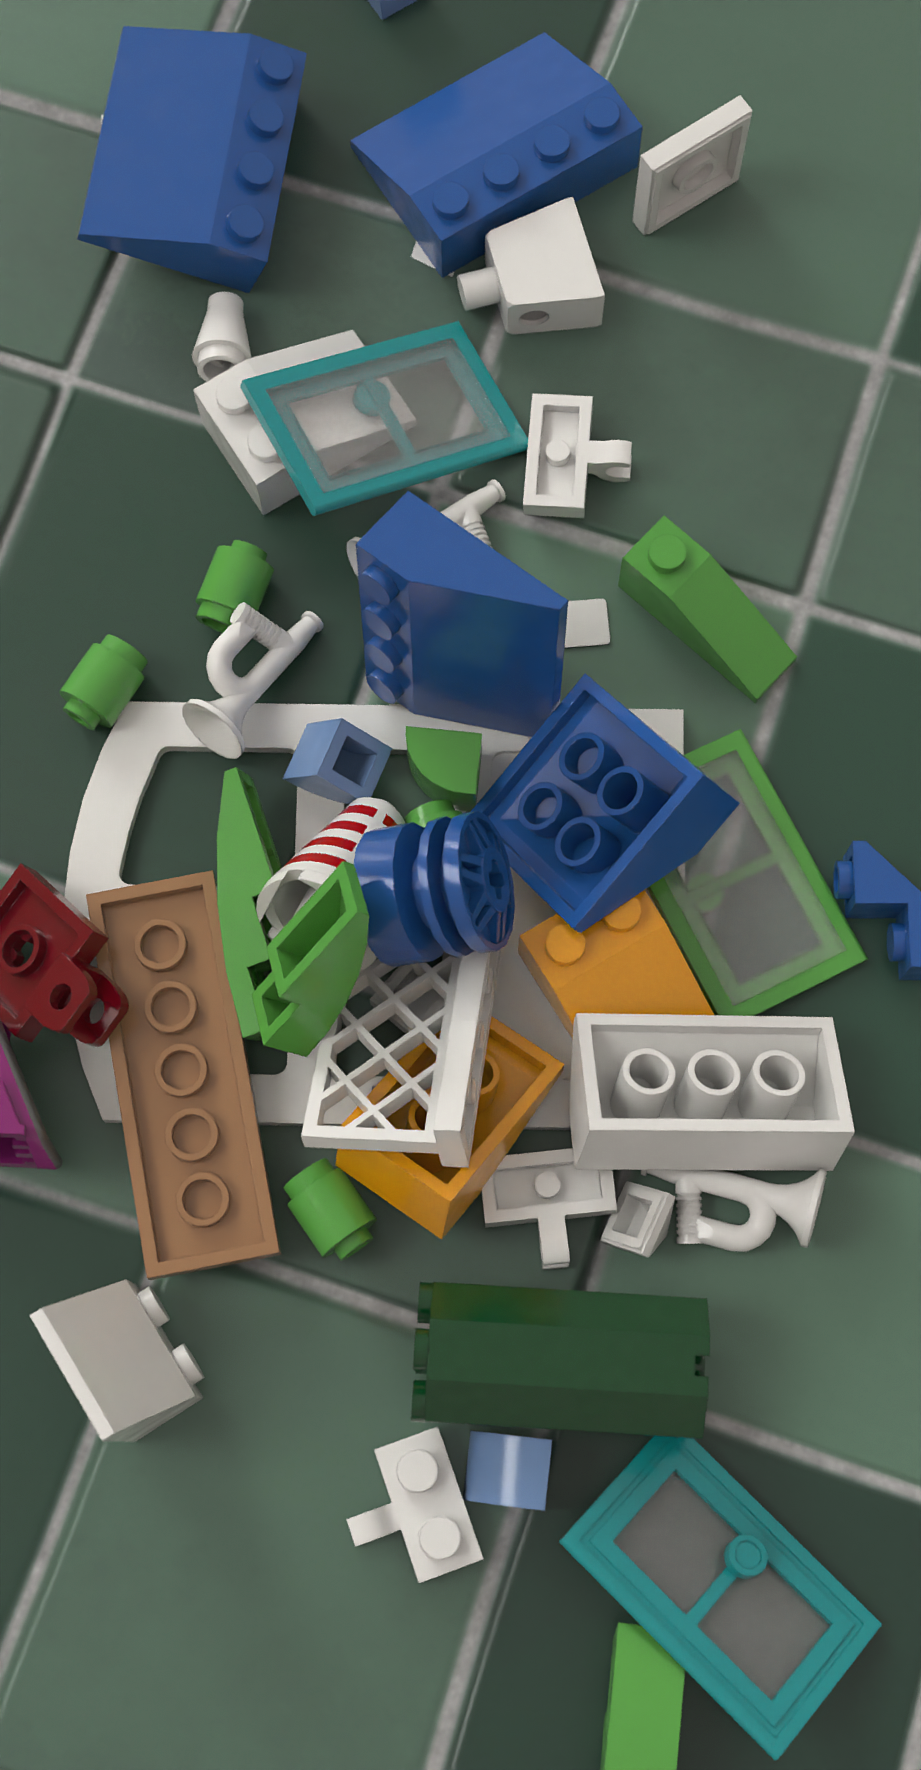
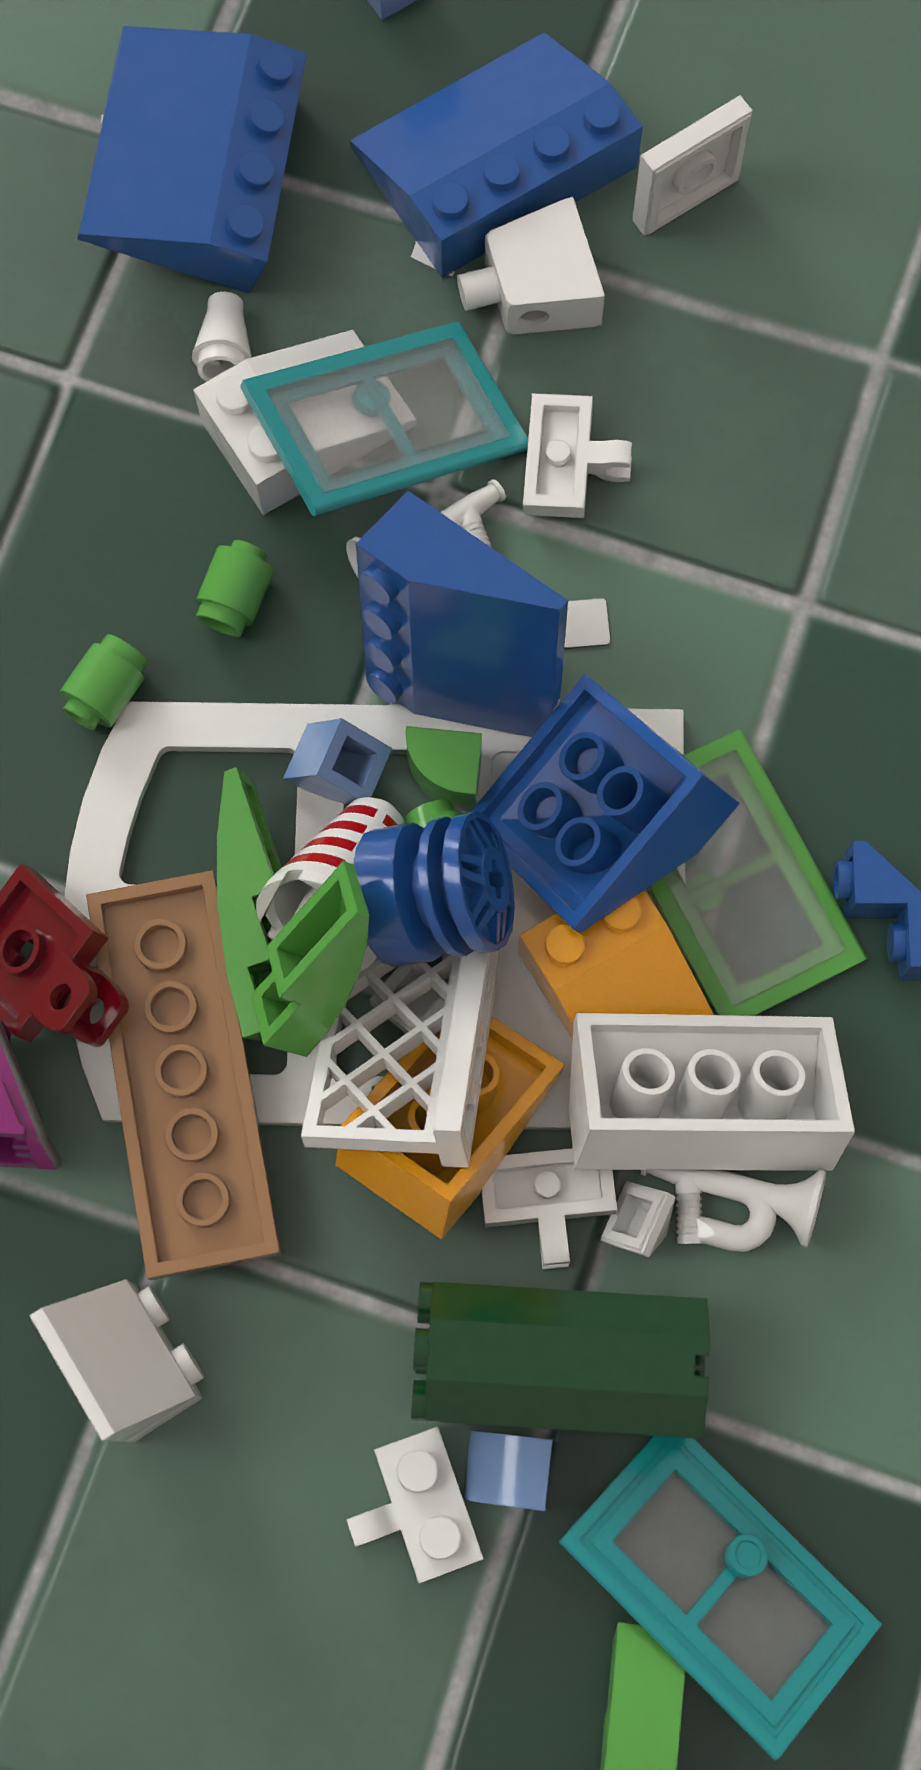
white piece [182,602,324,759] -> none
bright green brick [283,1158,377,1261] -> none
bright green slope [618,515,797,703] -> none

